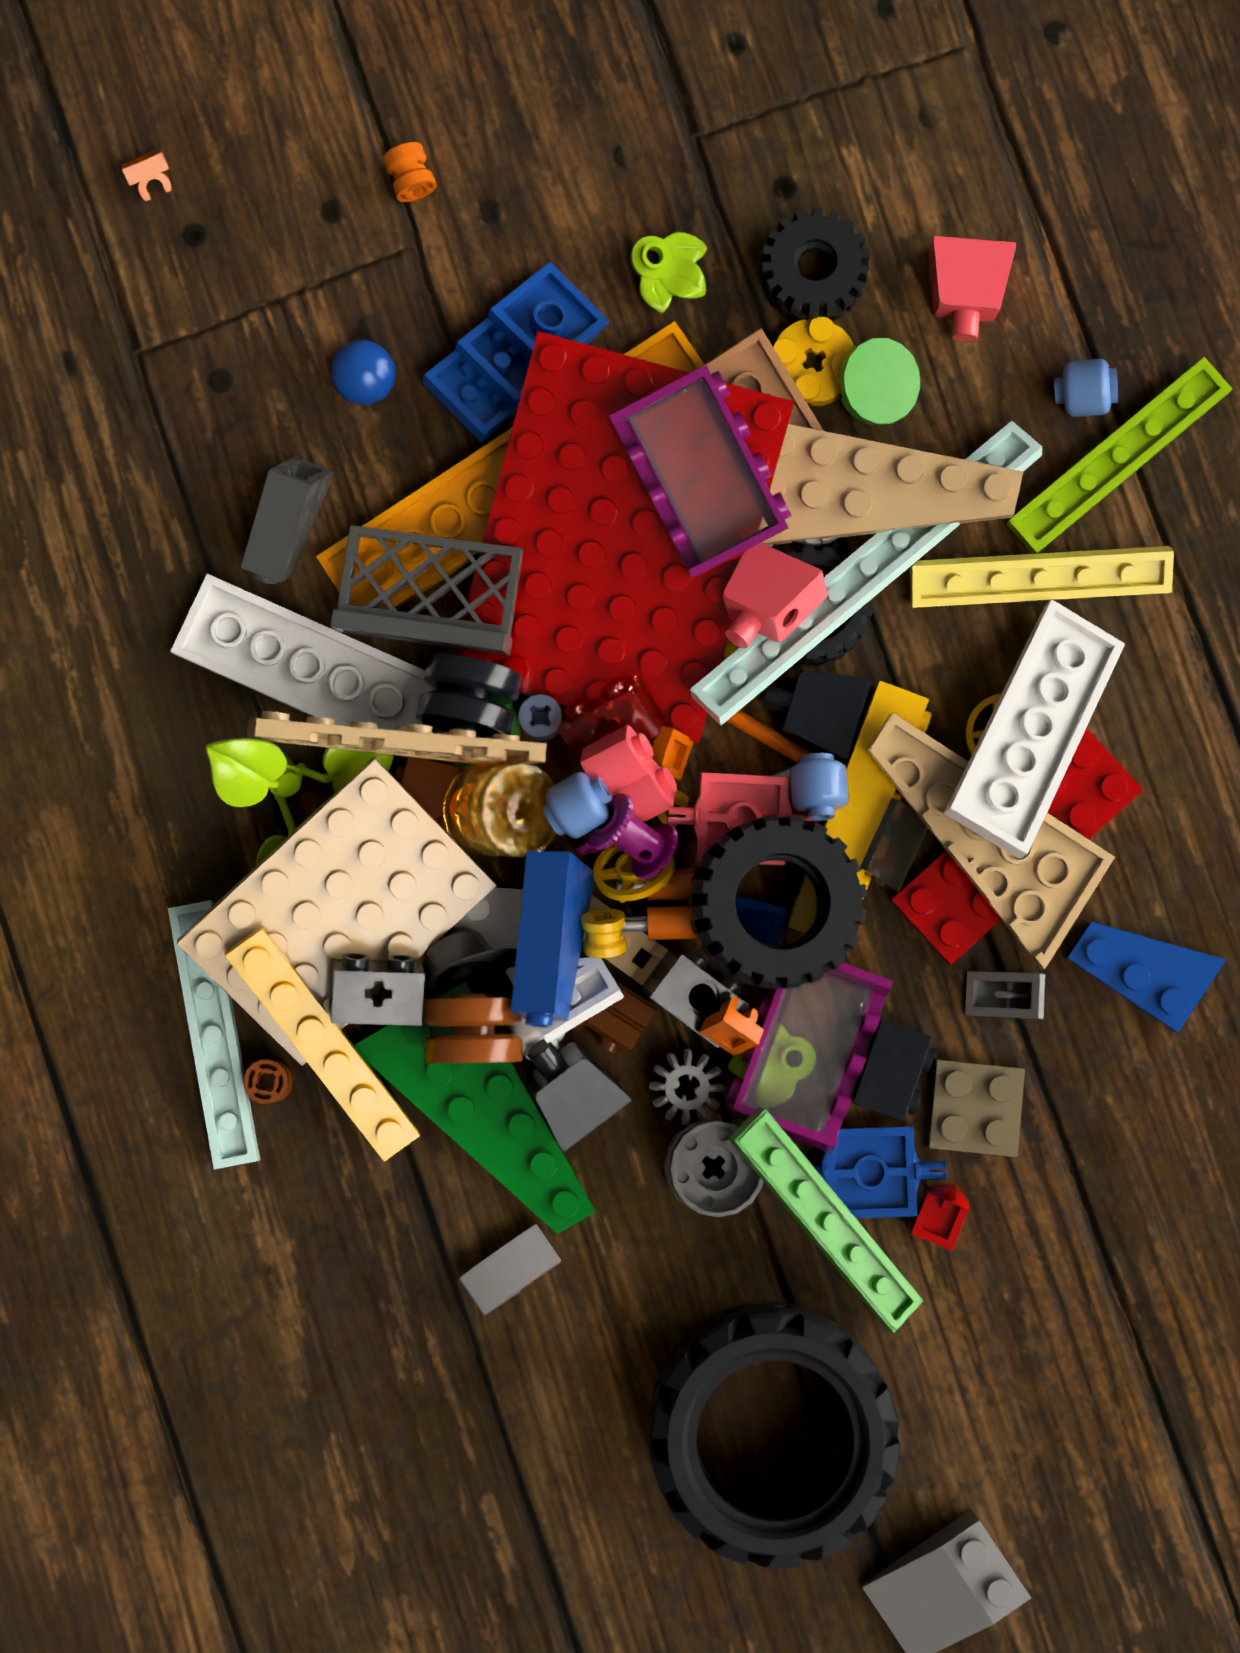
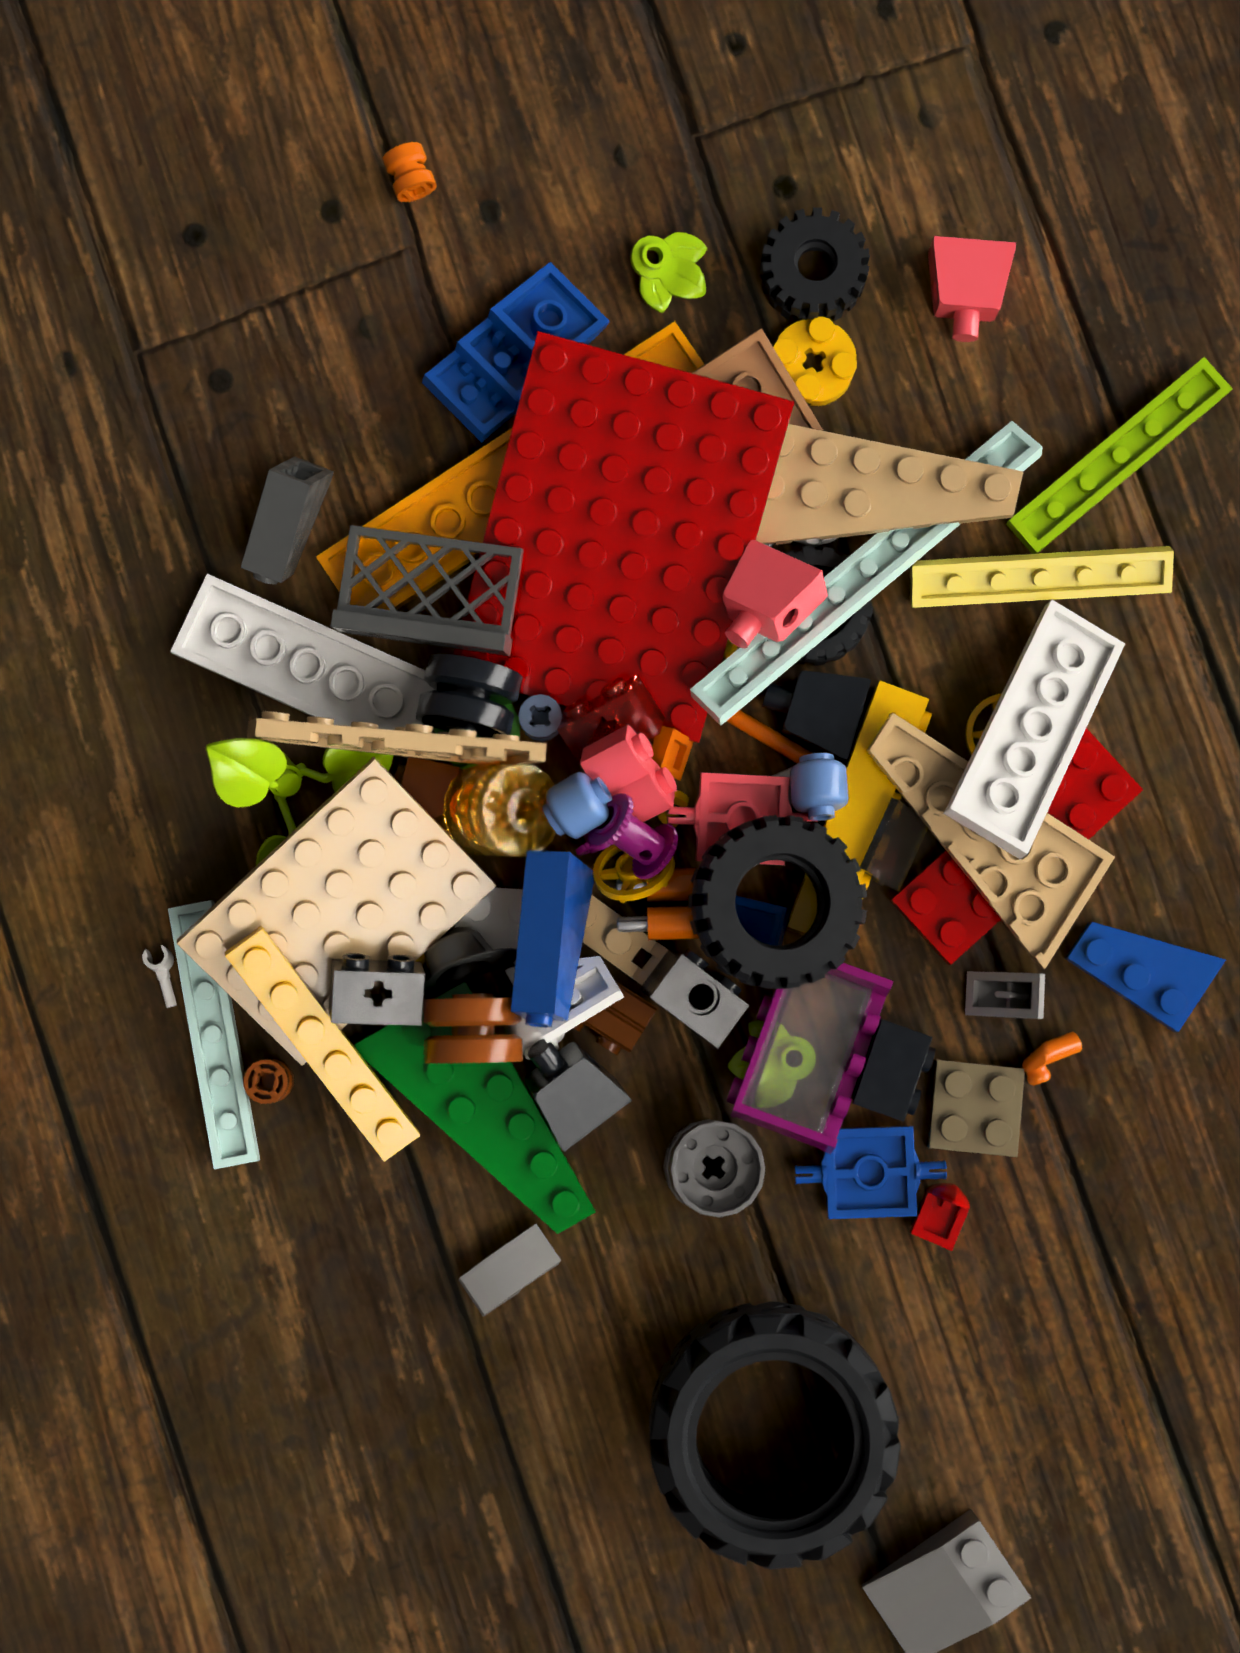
tile [122,147,171,201] -> none
blue hair [330,340,396,406] -> none
yellow wheel [581,908,628,958] -> none
clear window [609,365,792,578] -> none
light grey gear [649,1049,725,1125] -> none
orange tile [699,996,764,1056] -> none
tile [728,1107,923,1333] -> none
tile [837,338,920,425] -> none
medium blue head [1054,359,1118,417] -> none
none -> white hand [142,945,177,1008]
none -> orange arm [1022,1032,1082,1086]

